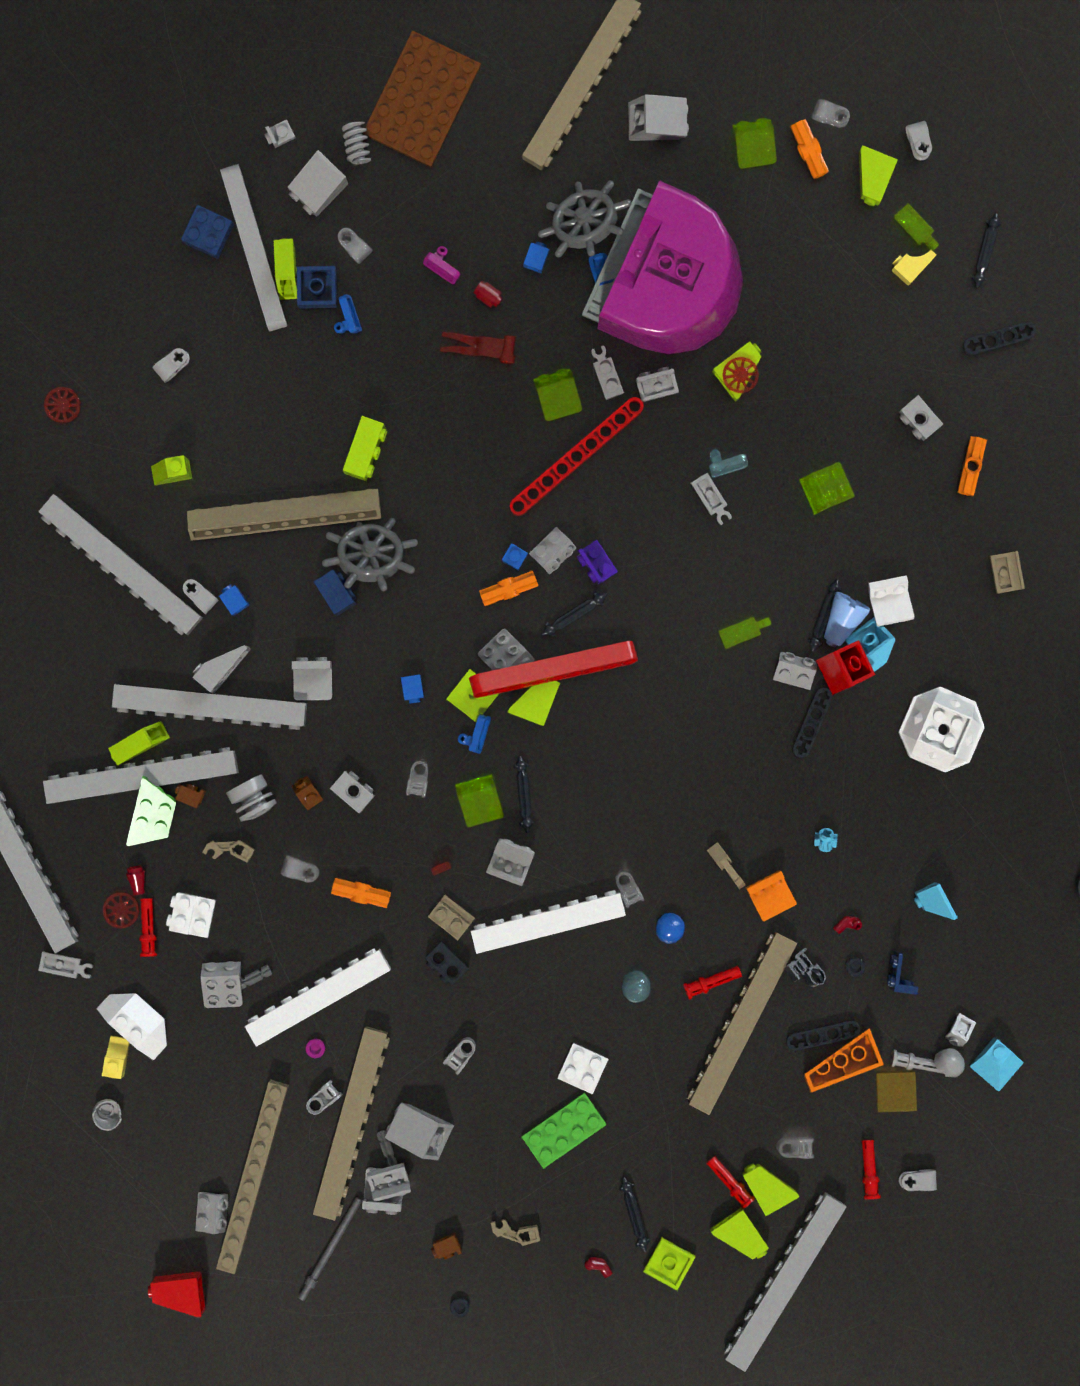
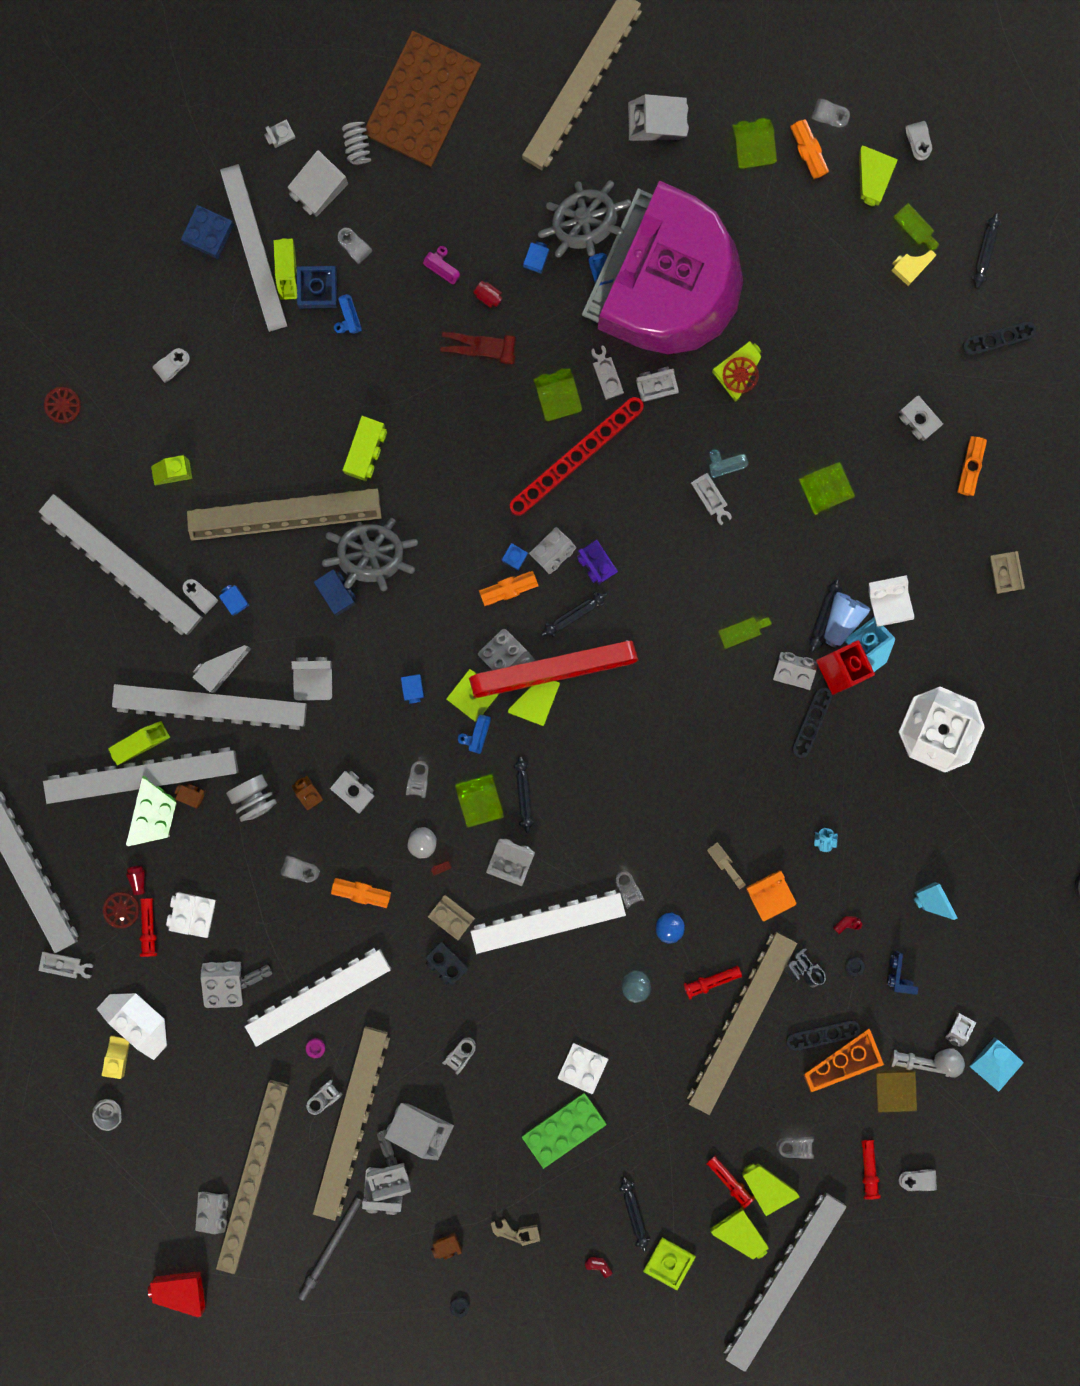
dark tan piece [202,840,255,862] -> none
none -> light grey hair [407,827,437,858]

